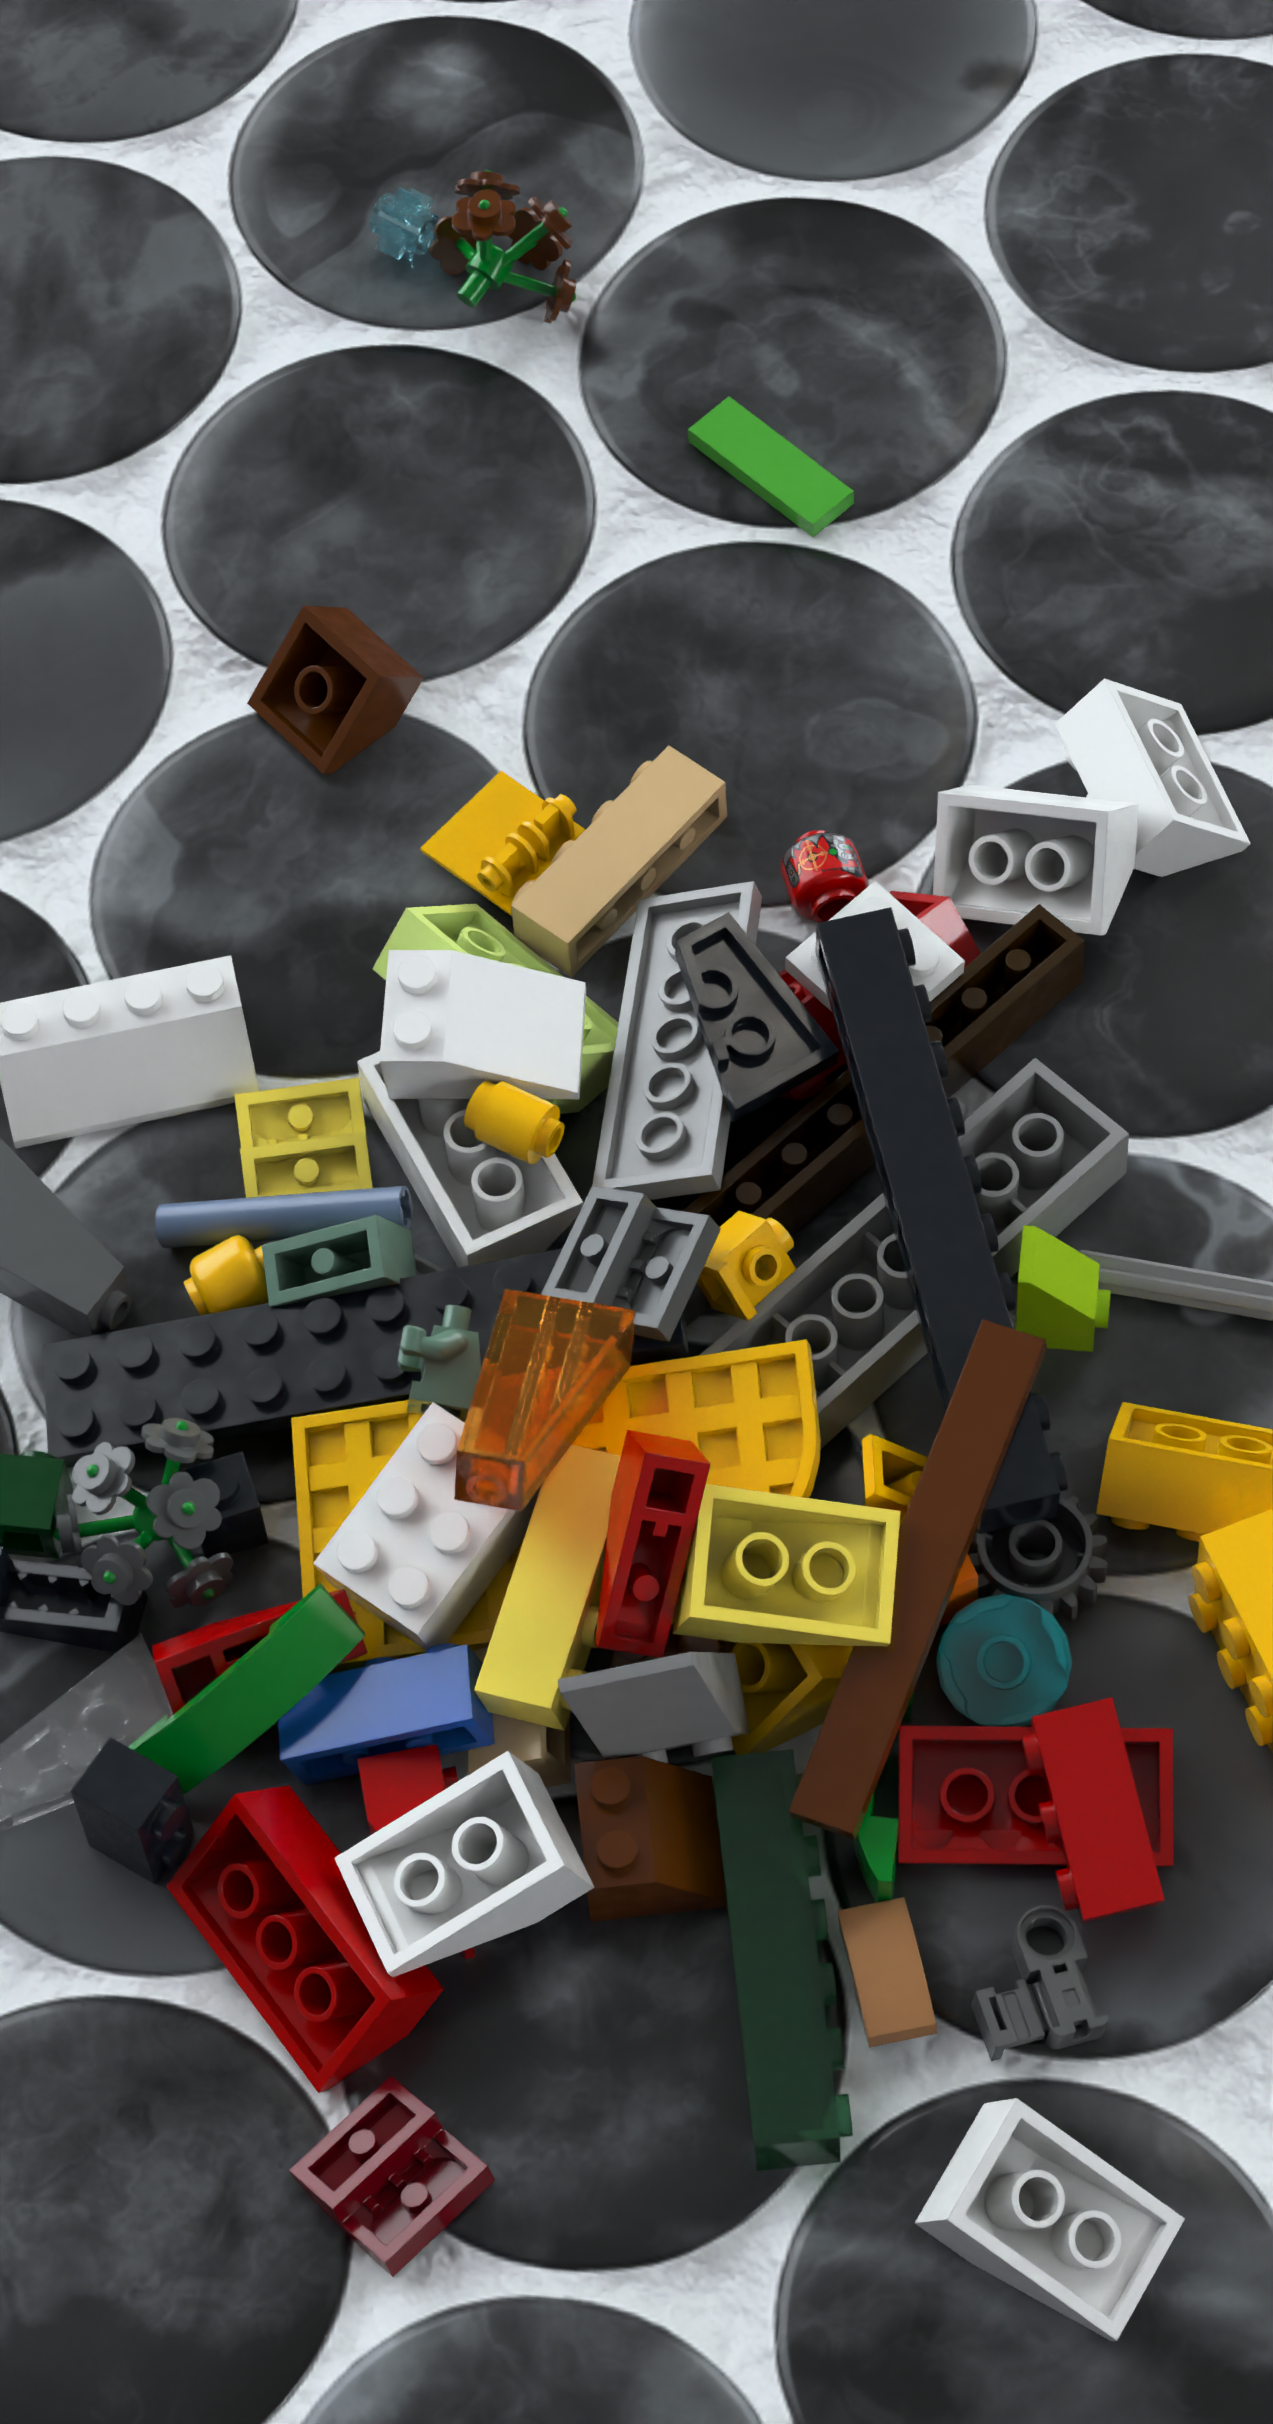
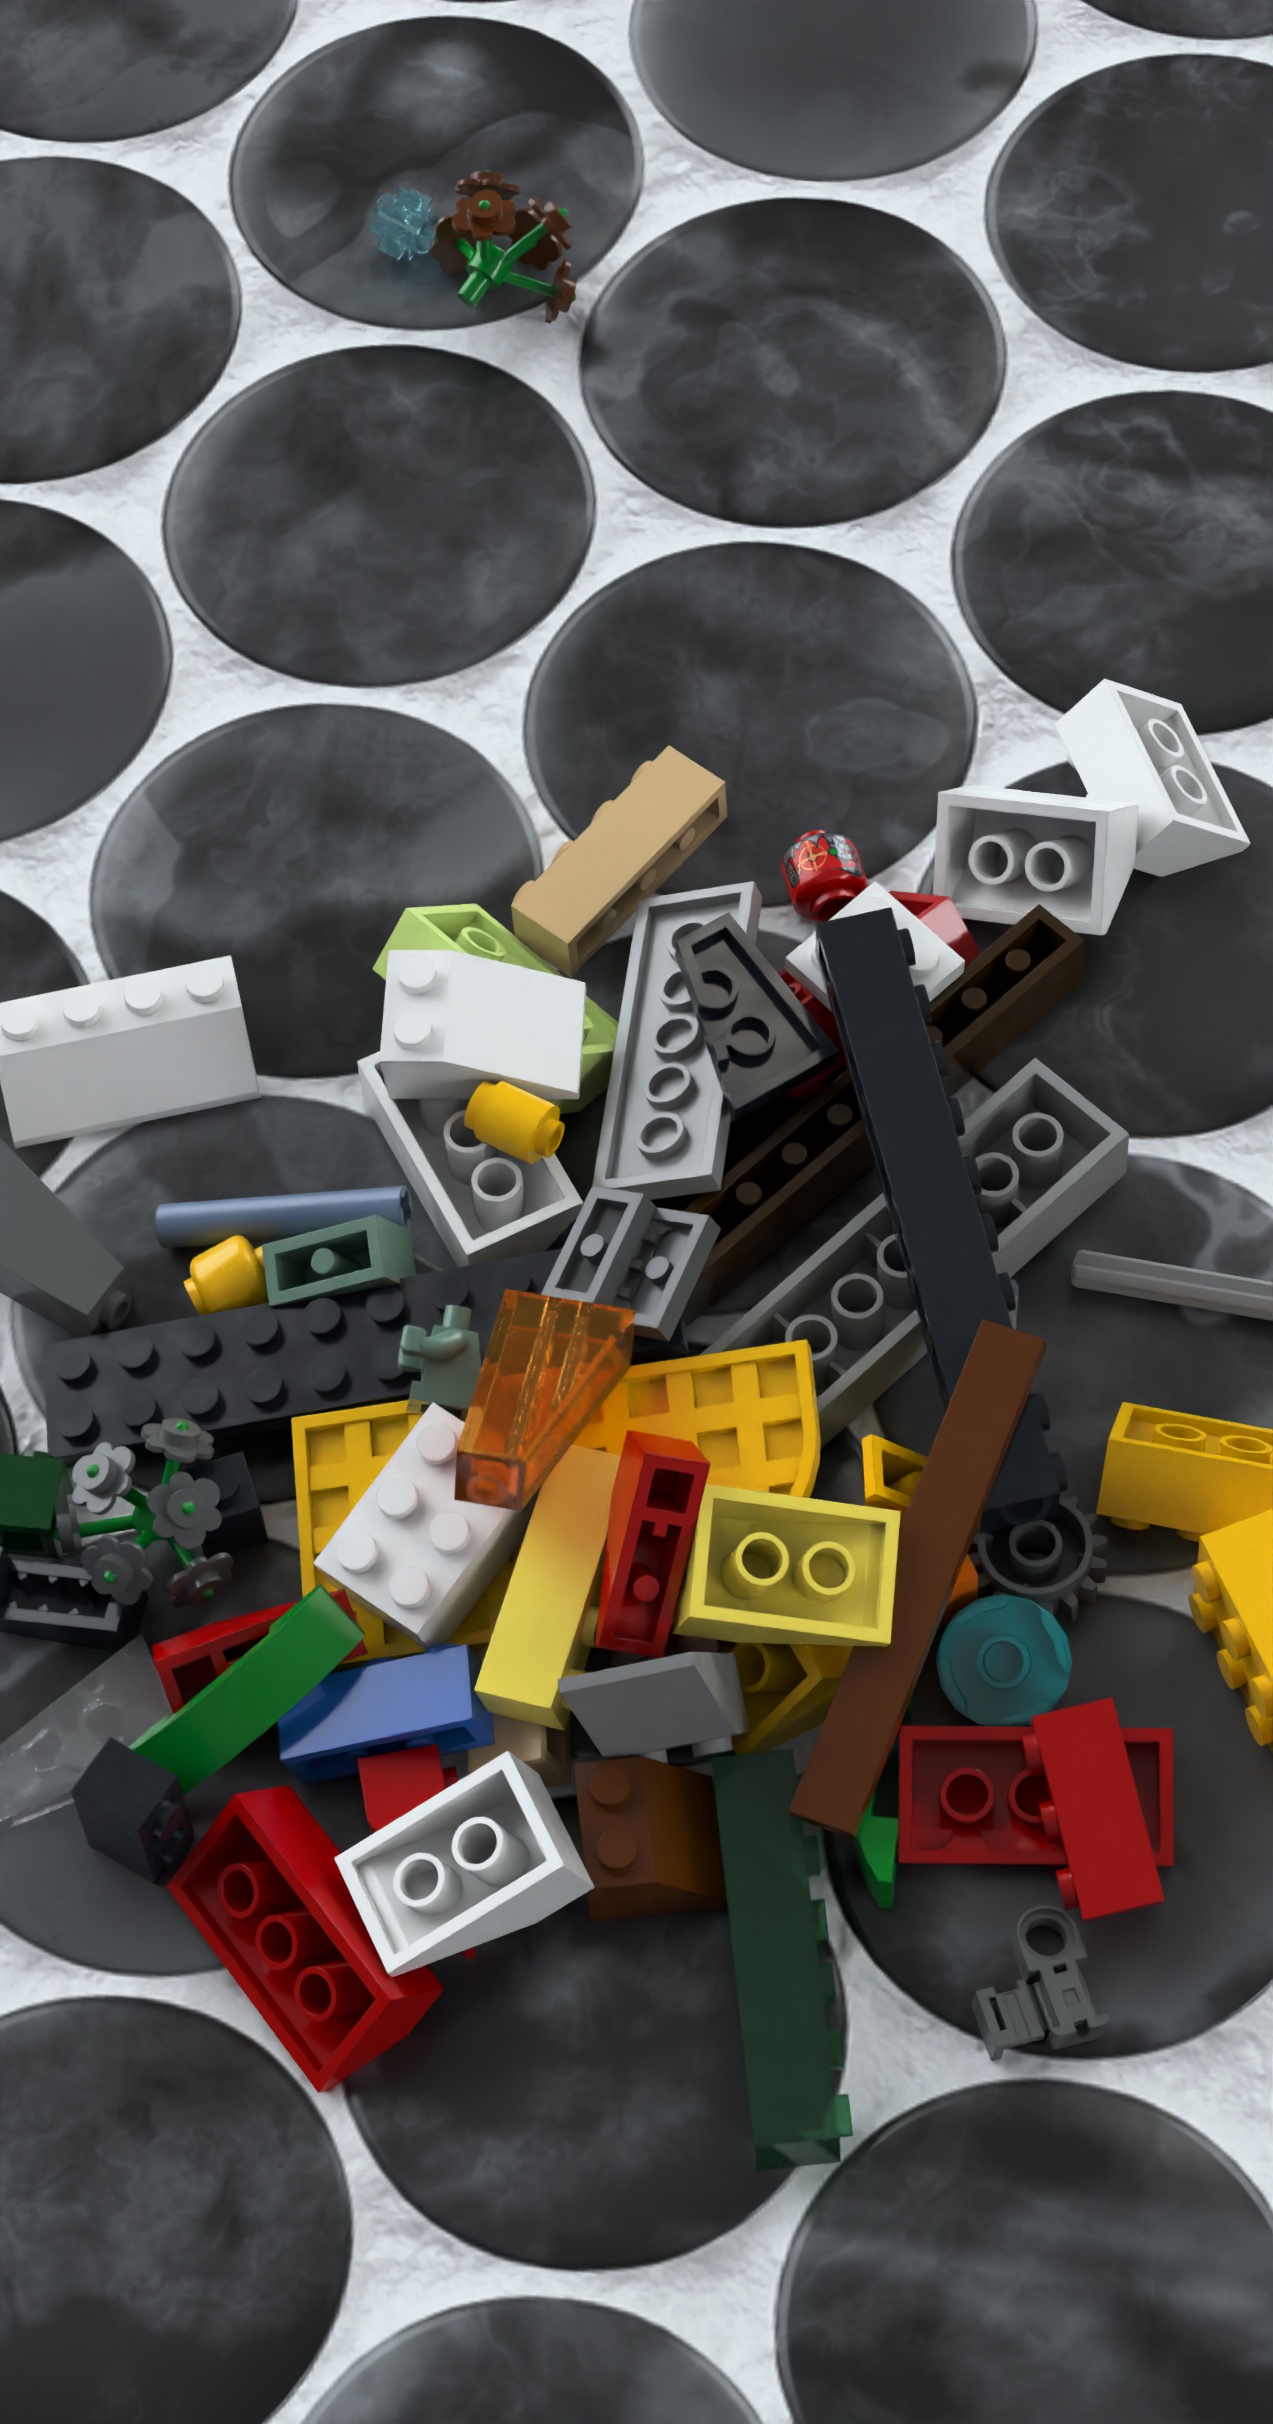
light yellow slope [234,1077,373,1198] -> none
reddish brown slope [247,605,424,774] -> none
dark red slope [289,2076,495,2277] -> none
yellow hinge [420,771,586,916] -> none
bright green tile [688,396,854,537] -> none
yellow brick [697,1211,796,1321] -> none
medium nougat slope [837,1897,937,2048] -> none
white slope [915,2098,1185,2341] -> none
lime slope [1016,1225,1111,1352] -> none

